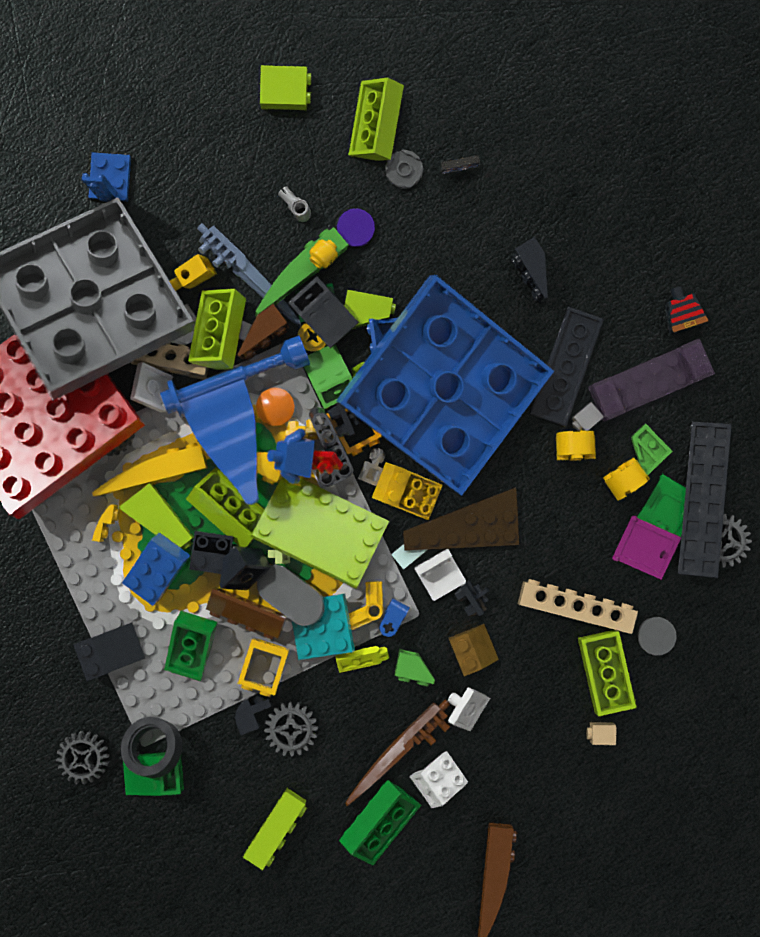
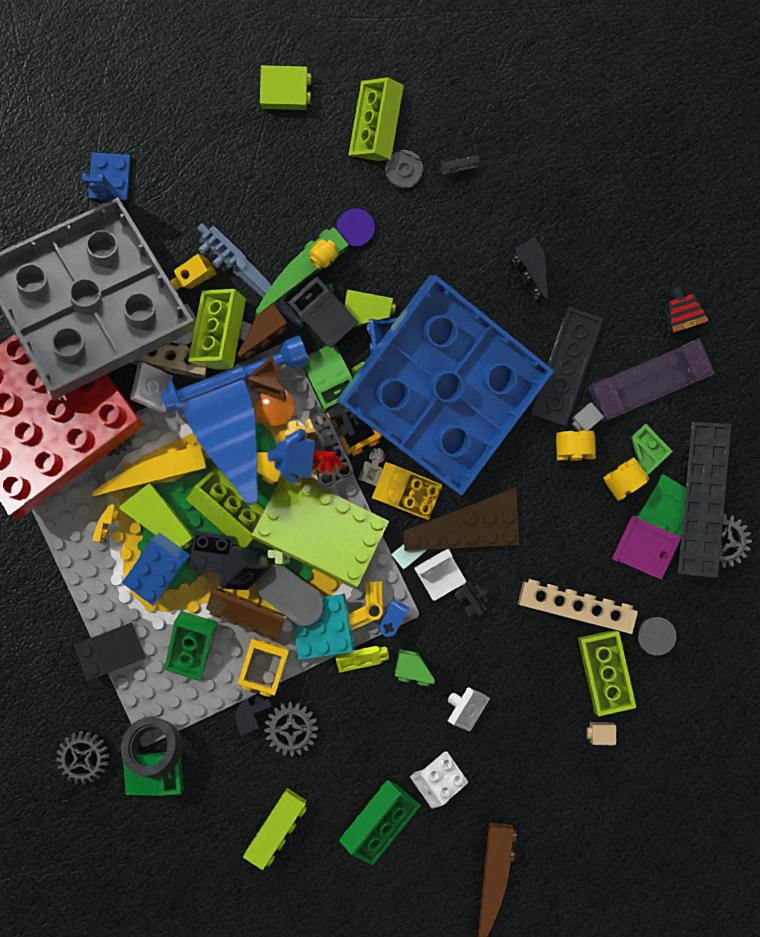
light grey pin [278,186,311,222] -> none
yellow gear [298,323,326,352] -> none
reddish brown piece [345,699,450,806] -> none
pearl gold slope [449,624,499,676] -> none
none -> reddish brown slope [248,356,287,401]

